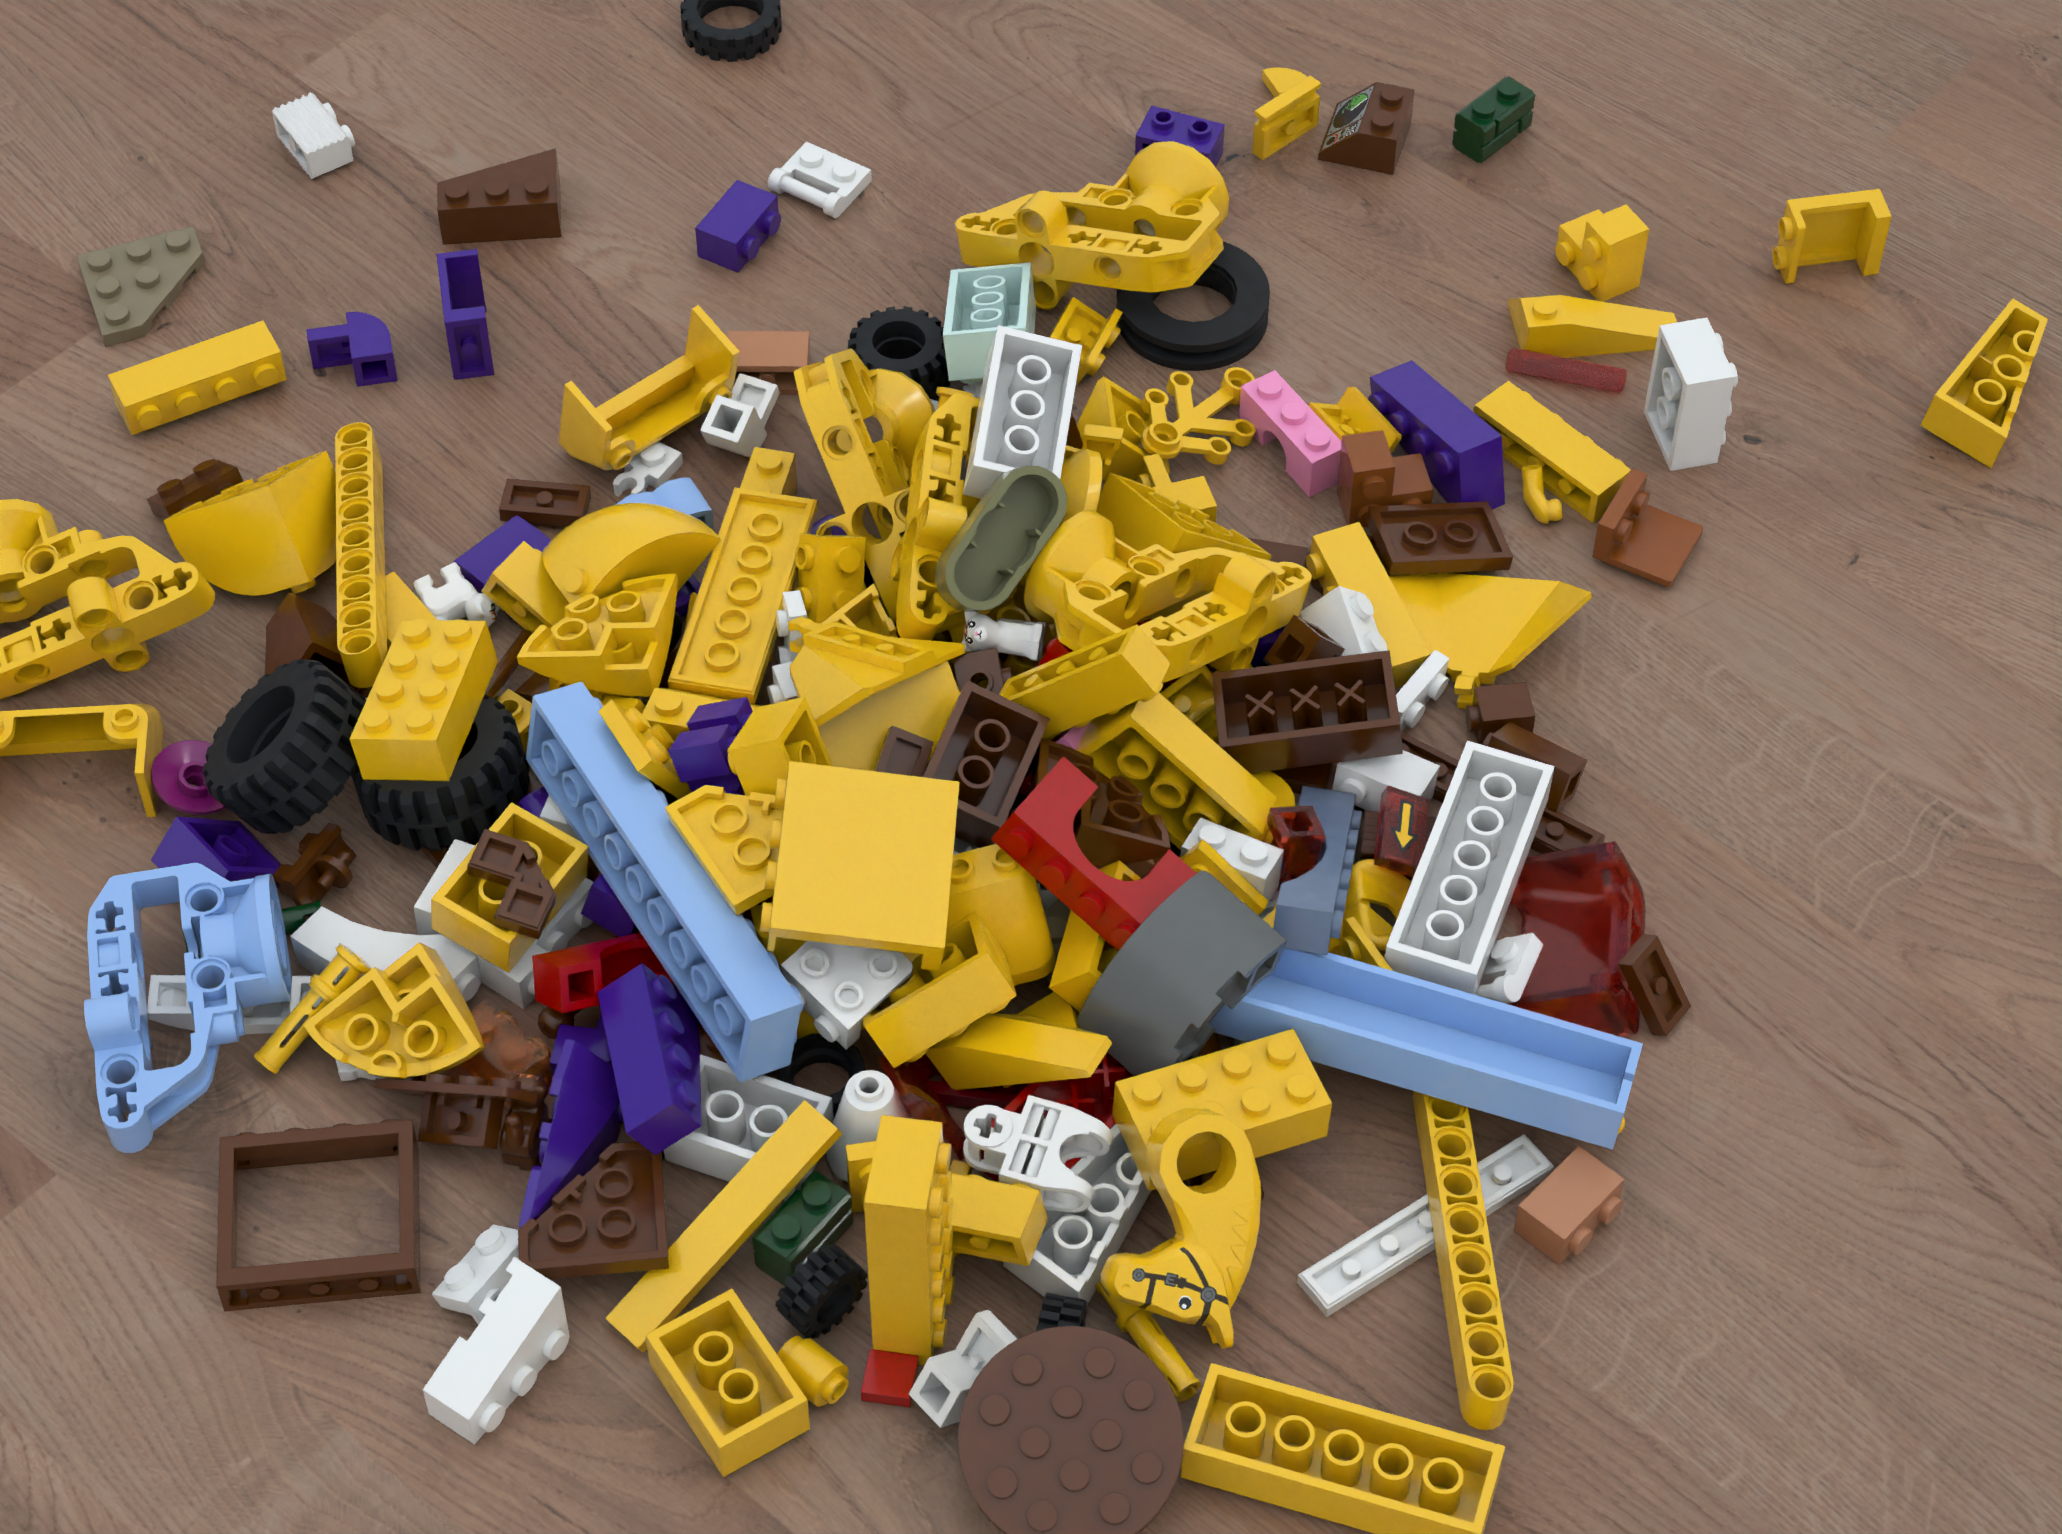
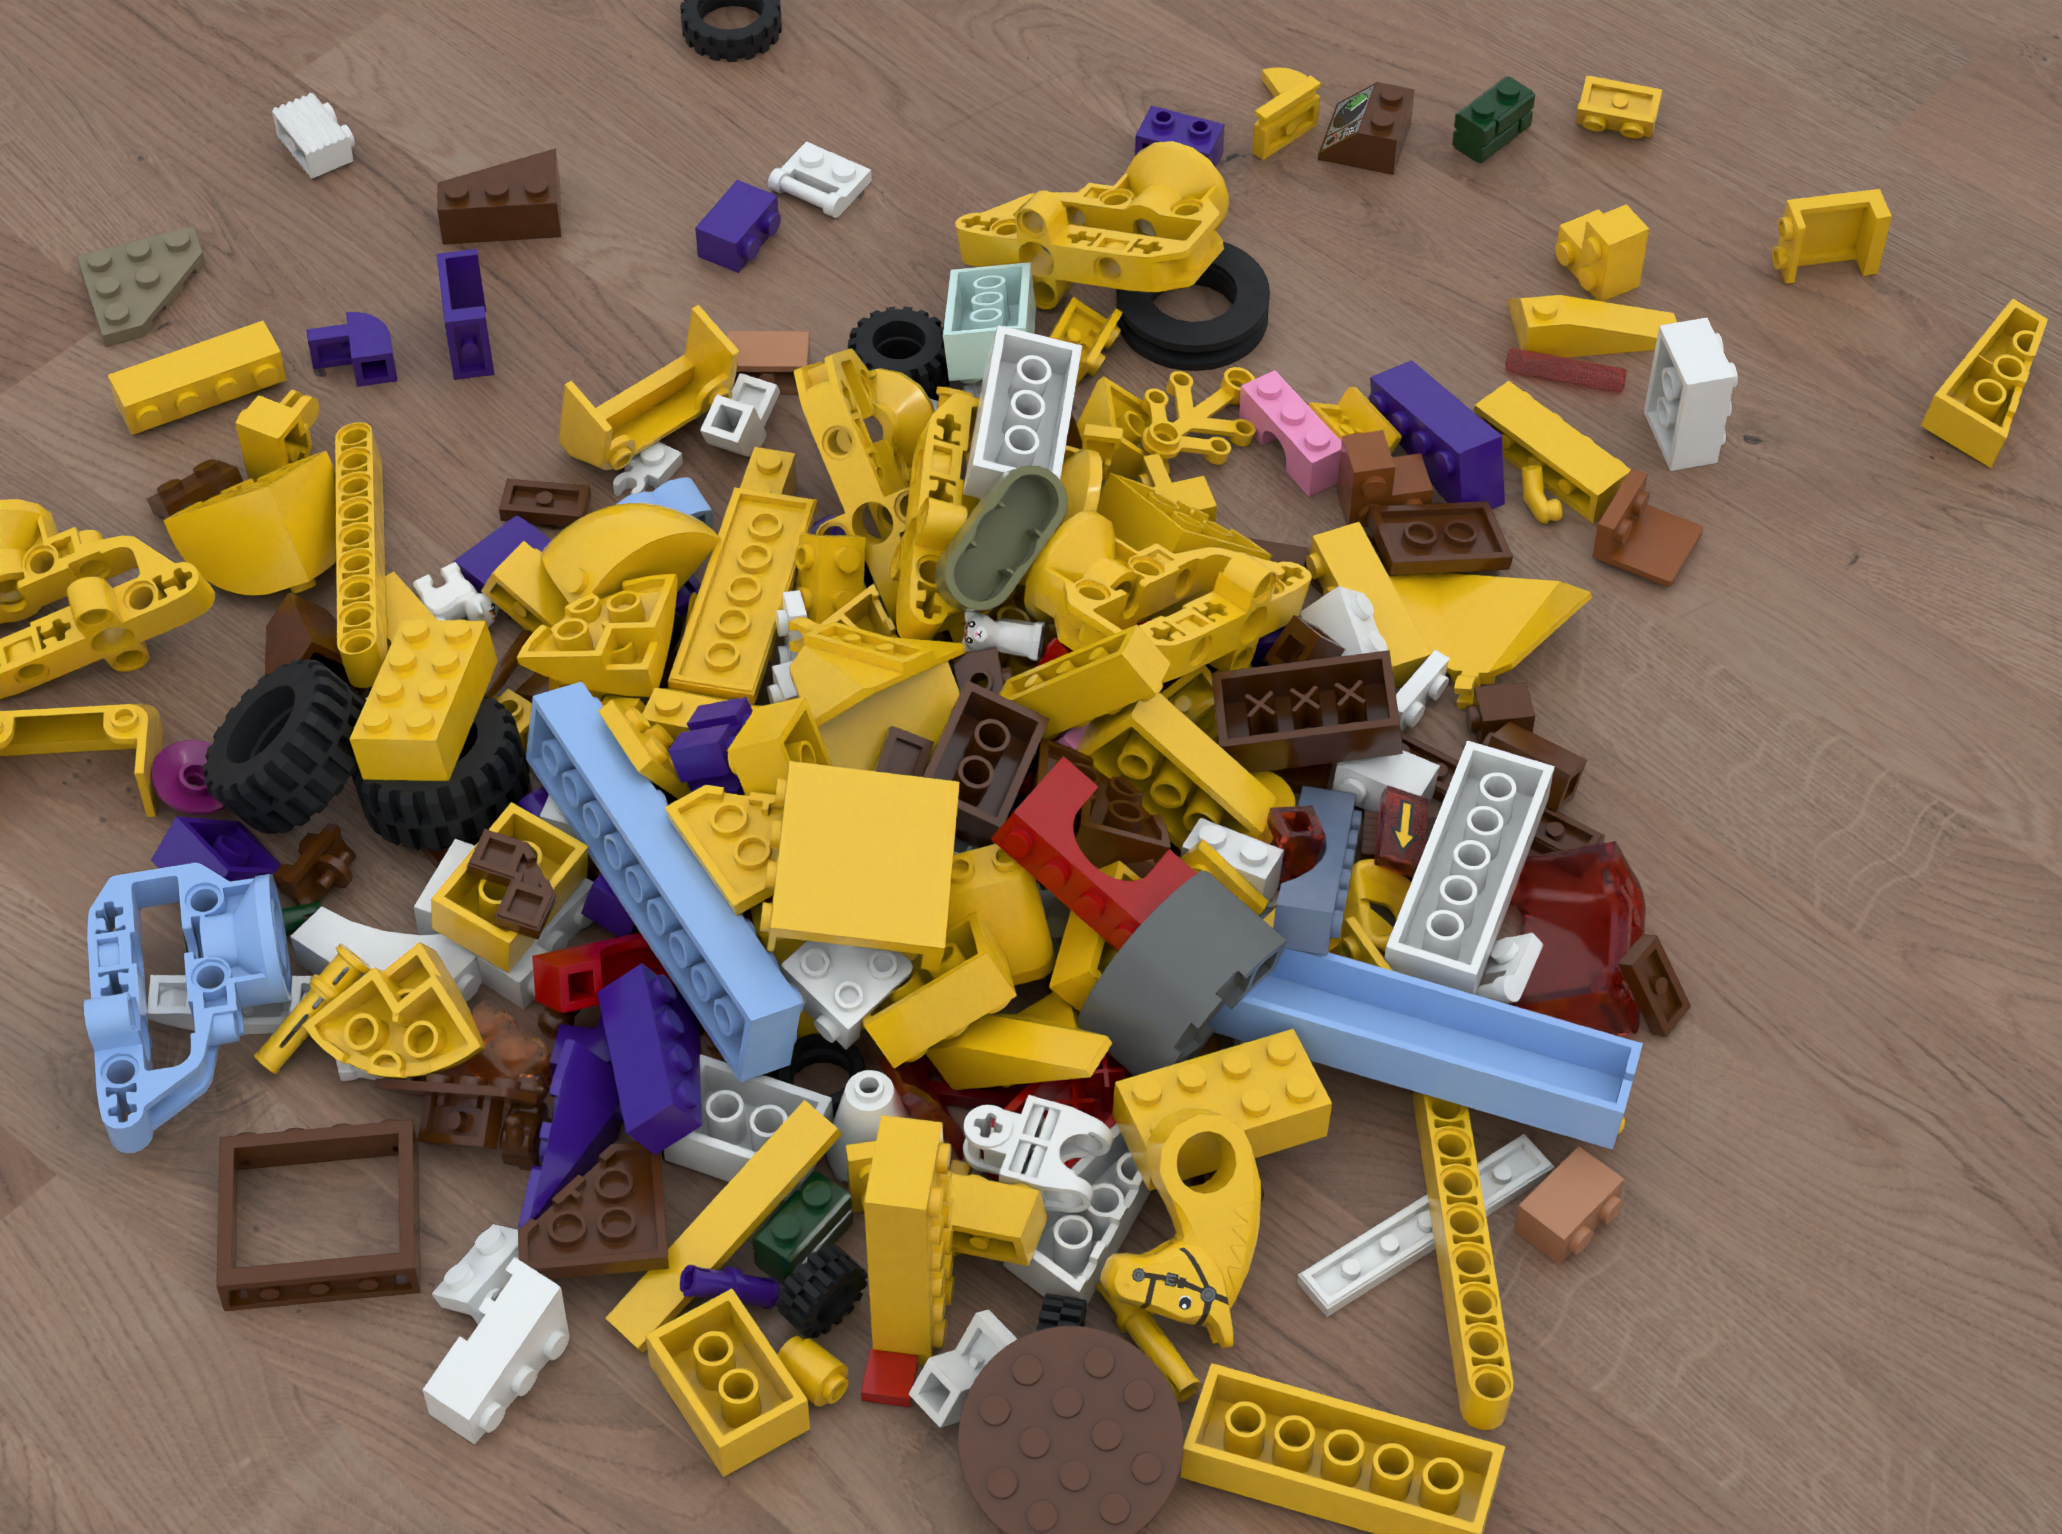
none -> yellow brick [235,389,319,482]
none -> dark purple pin [680,1265,780,1309]
none -> yellow bracket [1576,75,1662,139]

